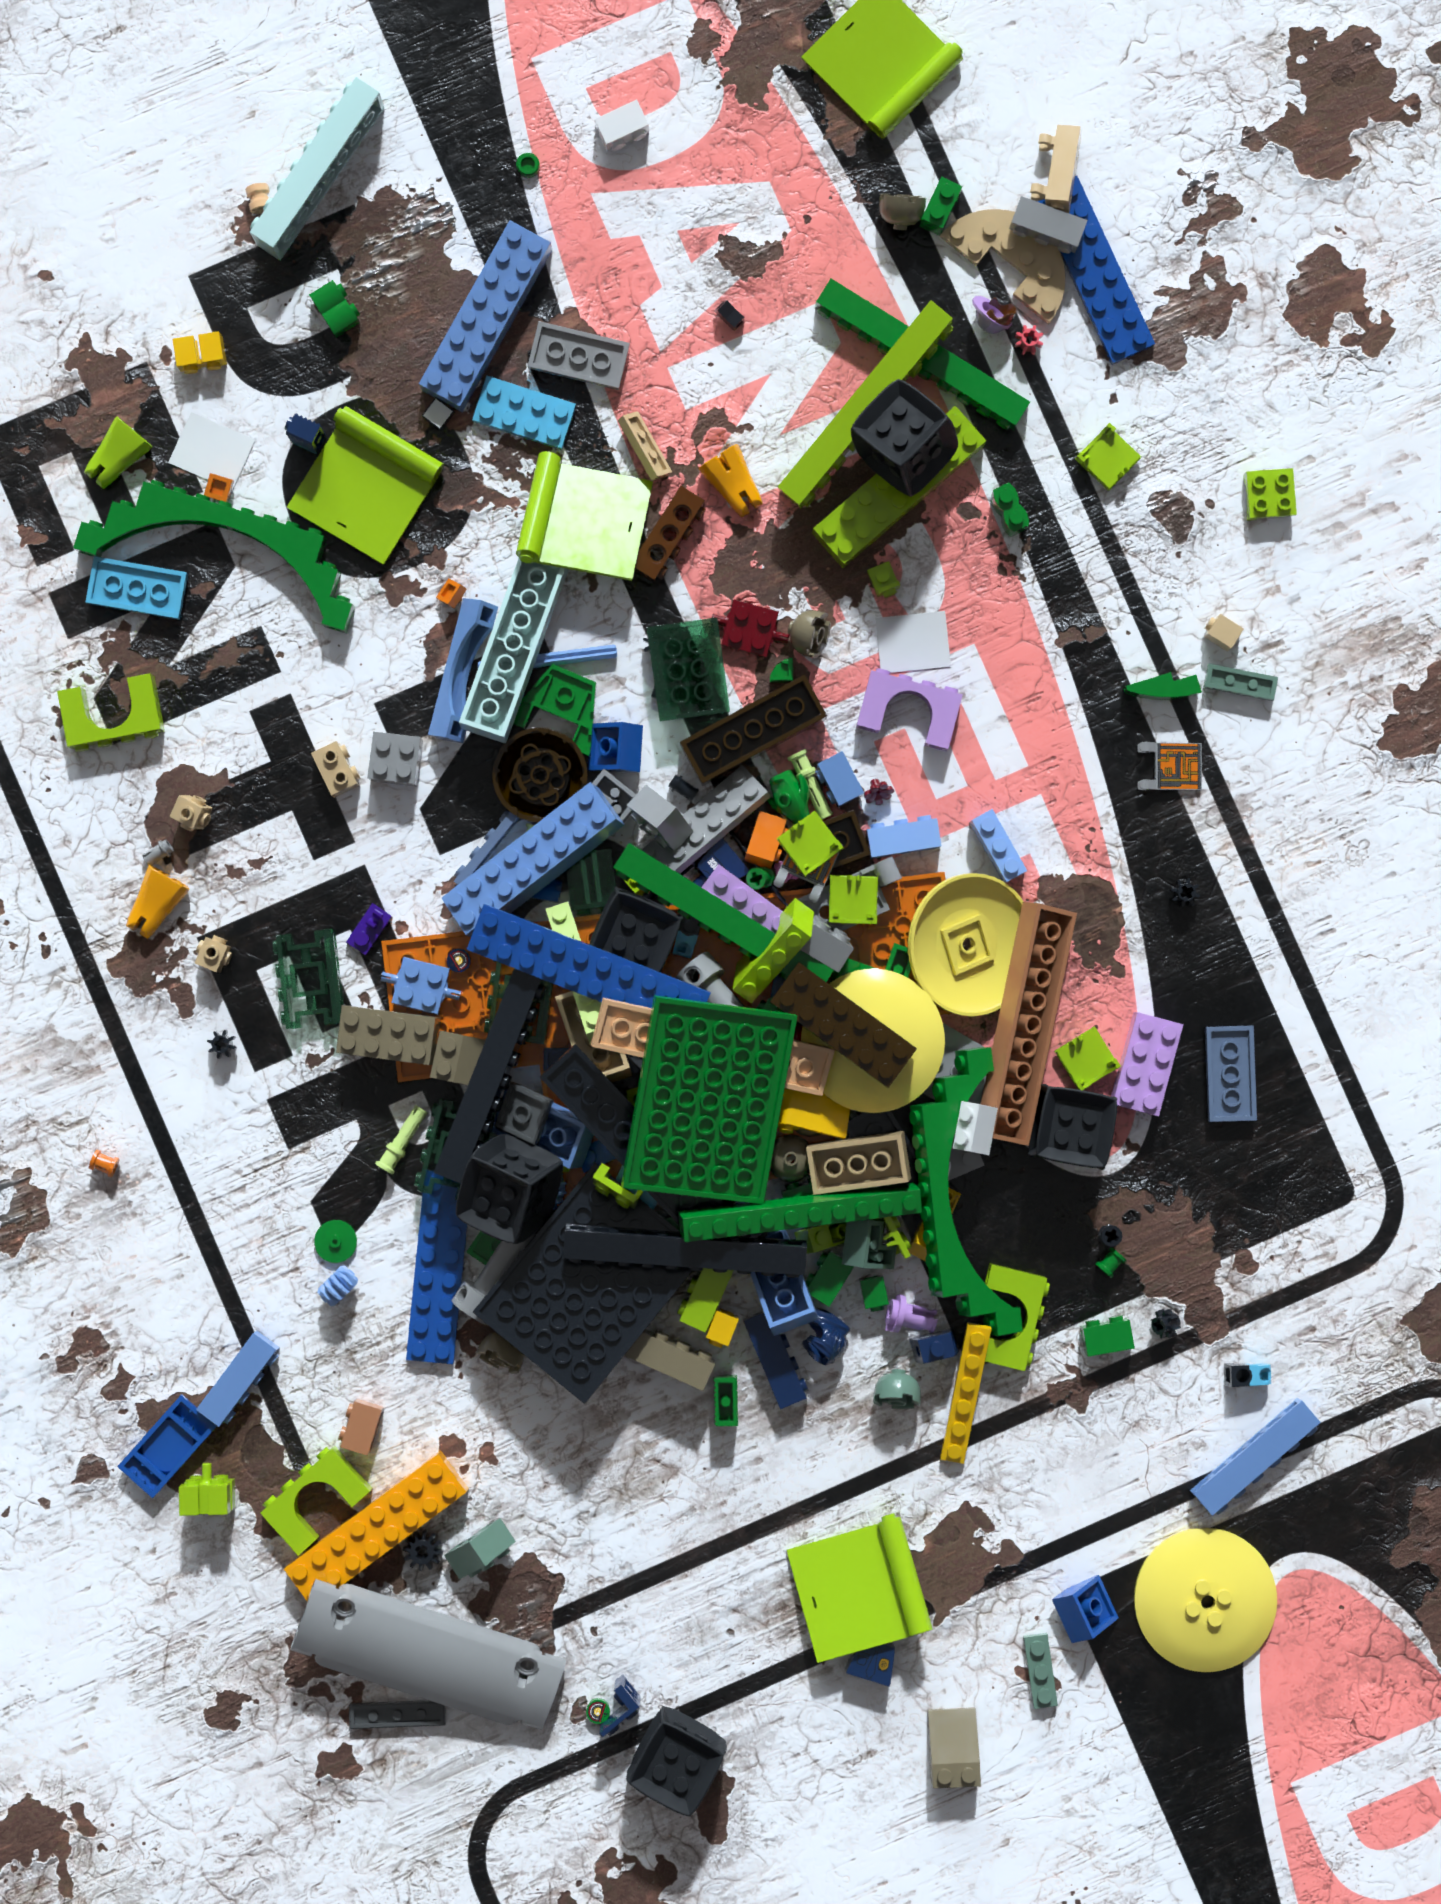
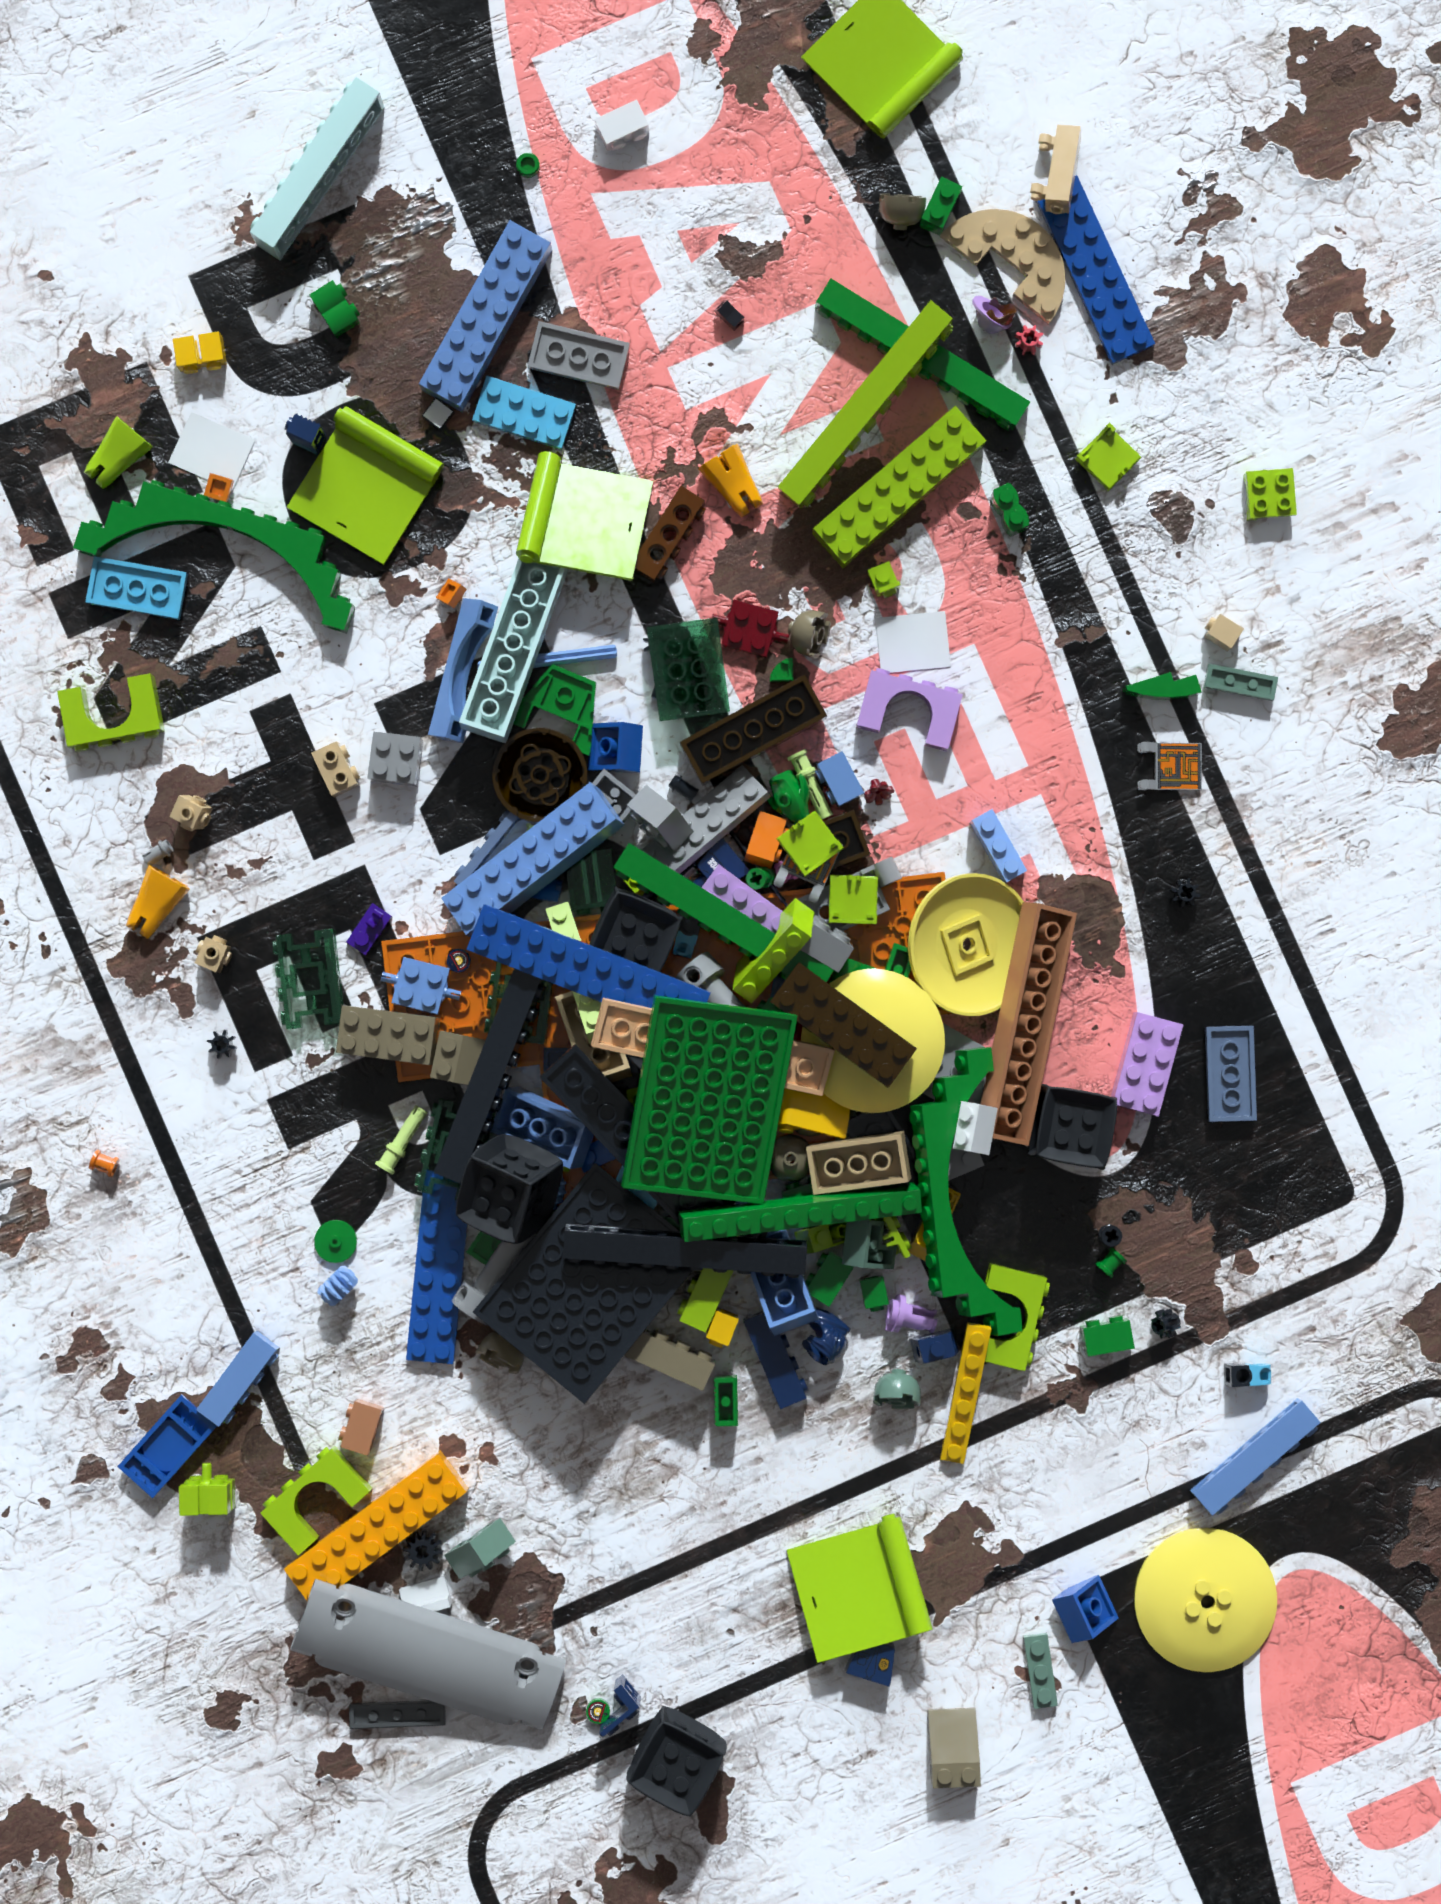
light nougat wheel [245,183,270,214] -> none
dark grey tile [494,1082,554,1145] -> none
lime piece [593,1163,643,1209] -> none
tan plate [617,411,672,481] -> none
black piece [851,379,958,497] -> none
light blue brick [866,815,942,859] -> none
light grey brick [1009,196,1088,253] -> none
lime piece [1054,1026,1121,1090] -> none
none -> white panel [399,1576,452,1611]

